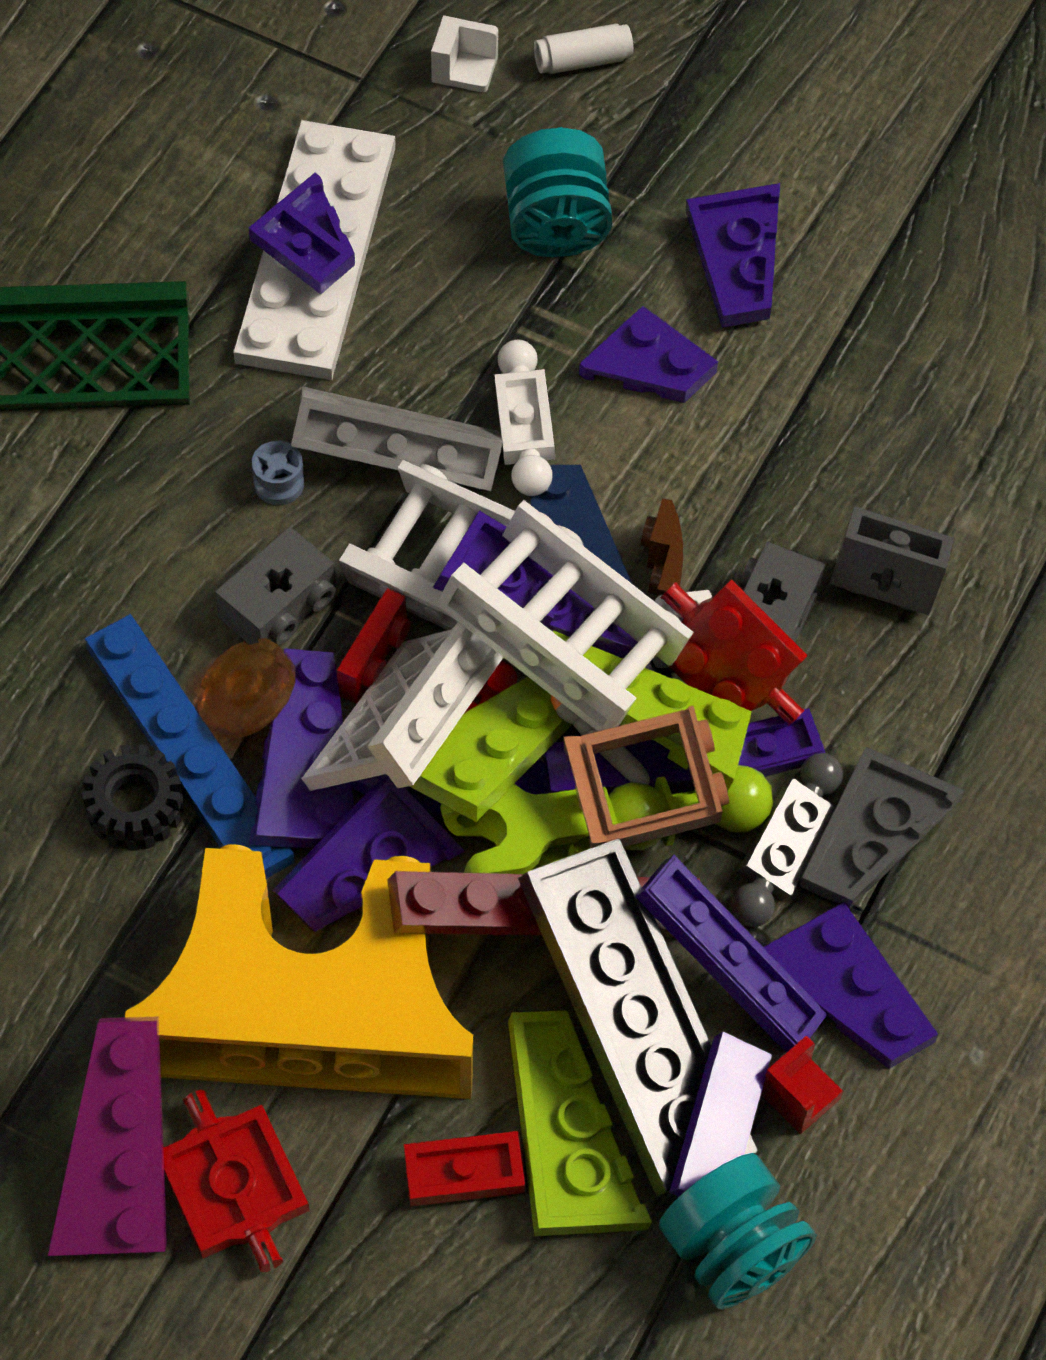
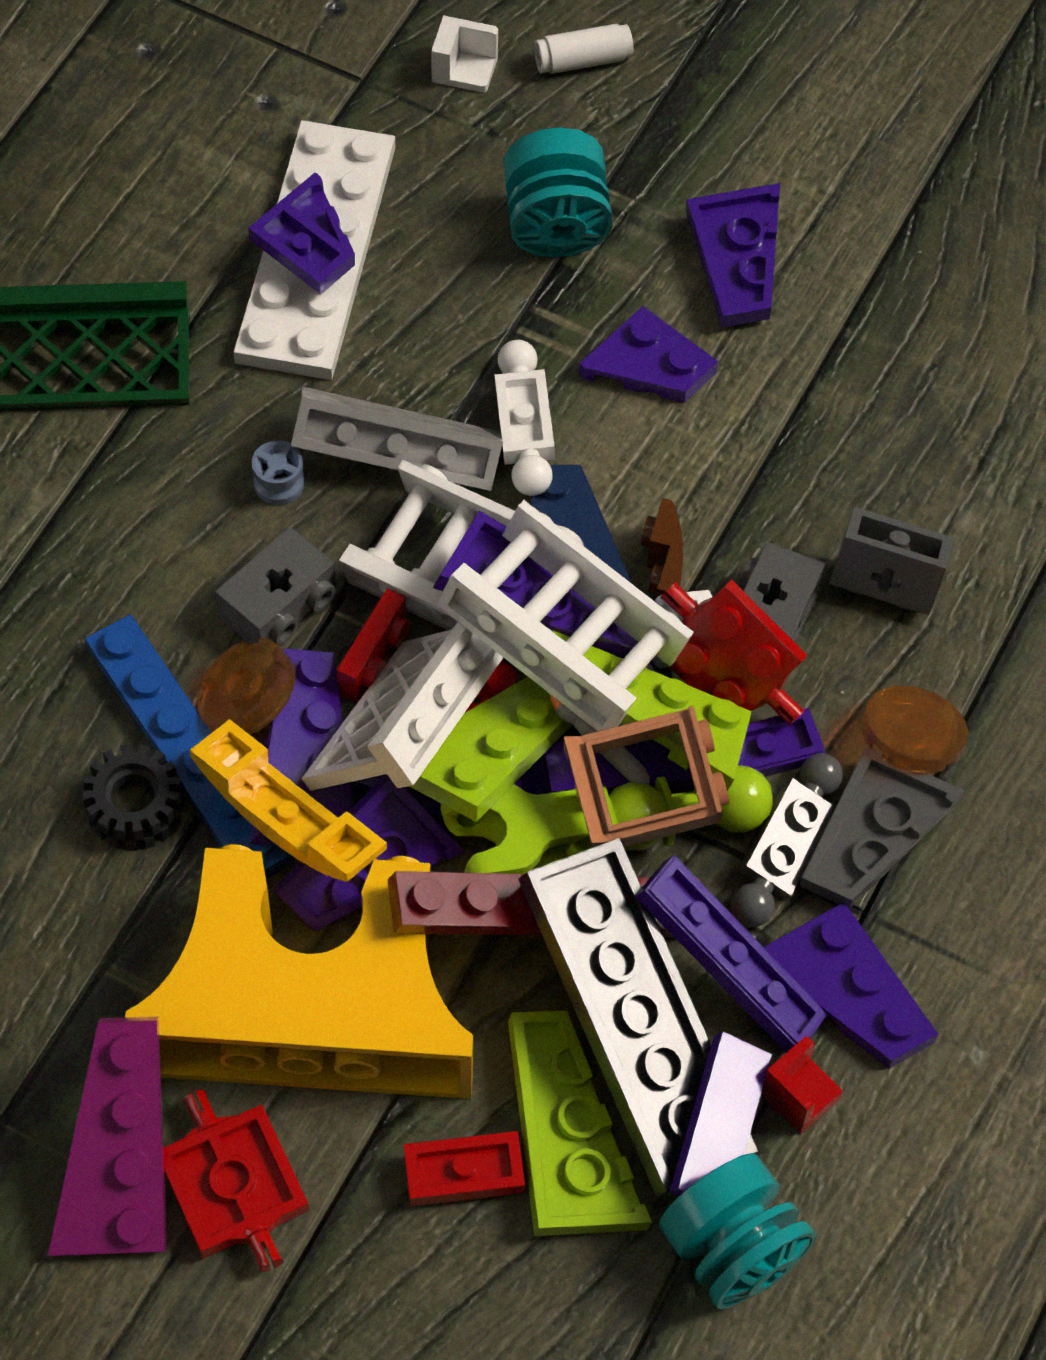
none -> yellow slope [190,719,387,882]
none -> clear orange tile [860,685,969,774]

